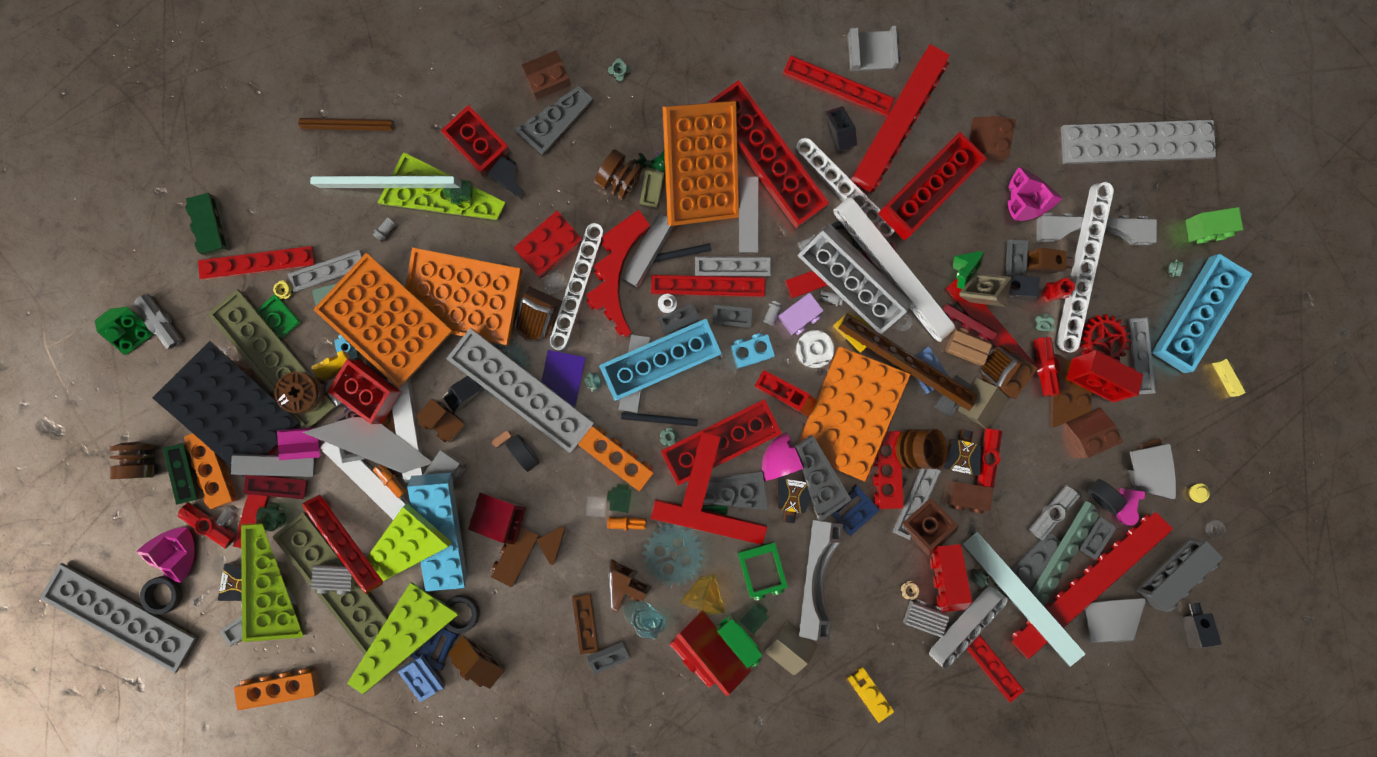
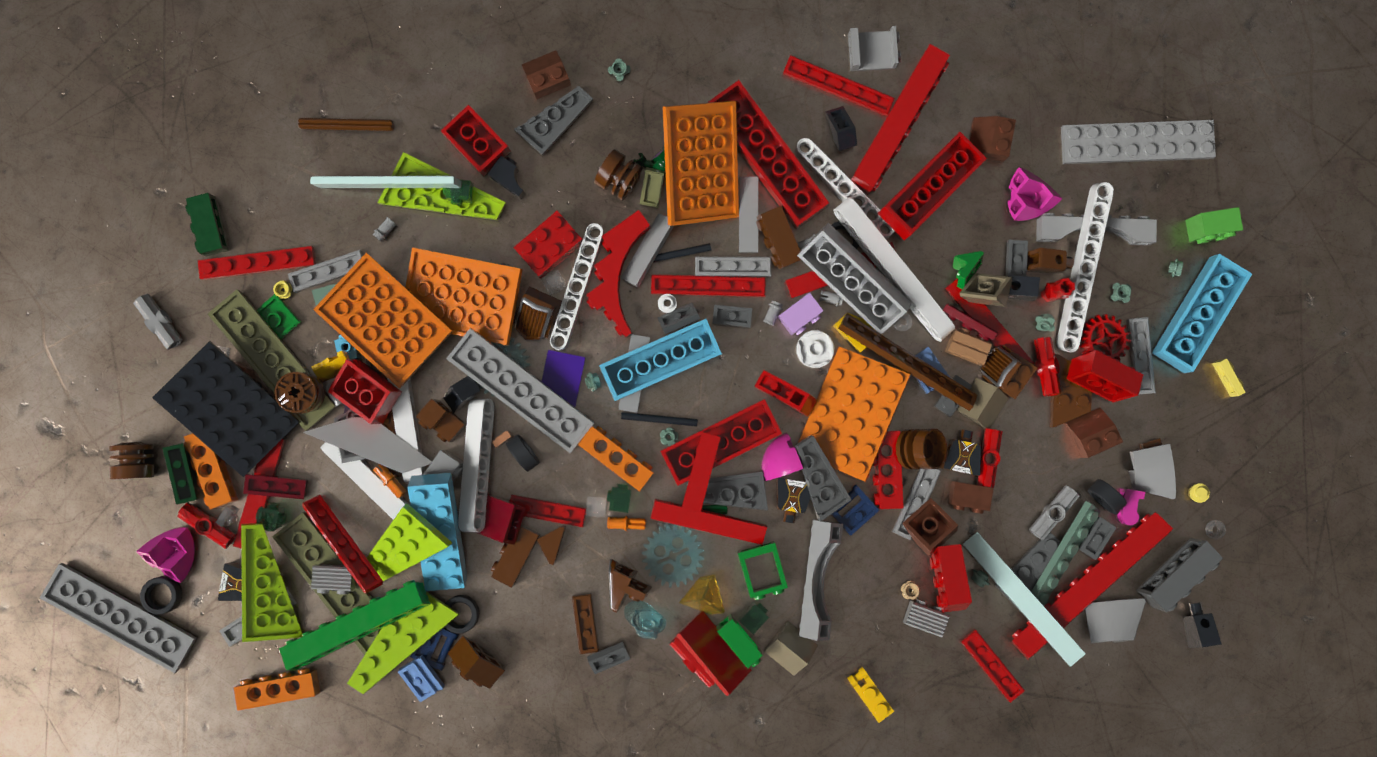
green slope [95,307,154,355] -> none
light grey tile [231,454,314,477] -> none
dark pink panel [277,428,320,461] -> none
medium azure brick [731,333,775,369] -> none
light grey beam [929,586,1008,669] -> none
none -> green brick [279,580,431,671]
none -> white beam [458,399,494,532]
none -> red tile [510,494,587,527]
none -> reddish brown brick [756,206,801,269]
none -> sand green plate [1111,283,1132,303]

